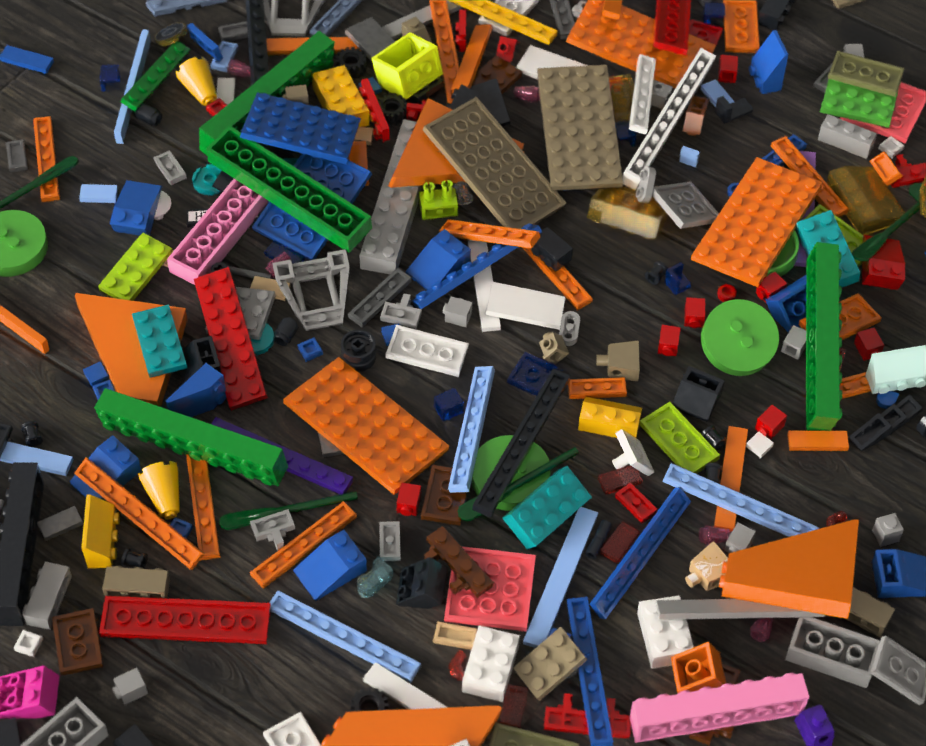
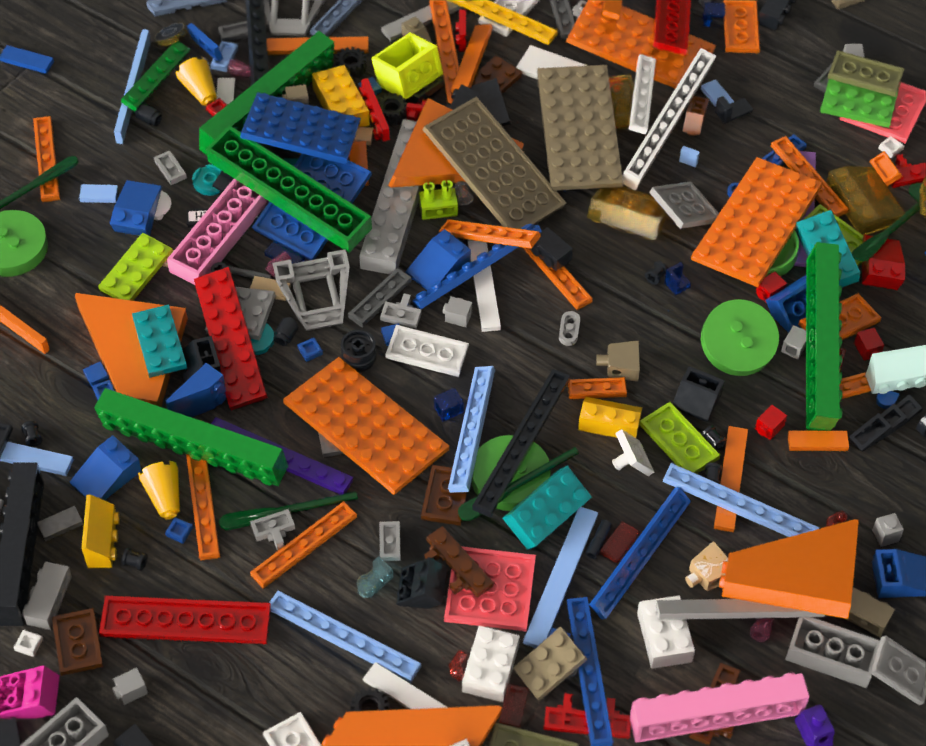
flat silver tile [6,140,28,173] -> none
orange tile [74,458,205,570] -> none
clear blue panel [99,65,121,92] -> none
dark tan brick [102,566,170,598] -> none
slope [293,530,367,601] -> none
flat silver tile [345,17,395,61] -> none
red brick [397,482,421,516] -> none
tan tile [433,621,478,650] -> none
white tile [486,282,565,330] -> none
red bracket [496,36,519,62] -> none
clear blue tile [507,352,559,396] -> none
clear pink cone [514,86,540,103] -> none
dark tan brick [539,332,569,364] -> none
clear red tile [598,465,642,495] -> none
clear blue panel [615,120,636,147] -> none
red plate [615,483,657,524] -> none
light grey plate [636,166,656,203] -> none
light grey brick [651,80,673,109] -> none
red brick [657,325,681,356] -> none
orange brick [671,642,726,693] -> none
red brick [684,297,705,328] -> none
red tile [689,19,723,54] -> none
clear pink cone [699,525,730,545] -> none
red tile [717,284,737,302] -> none
red brick [718,55,738,83] -> none
light grey brick [724,522,756,553] -> none
white tile [746,432,774,458] -> none
blue slope [749,30,789,94] -> none
light grey brick [818,114,877,159] -> none

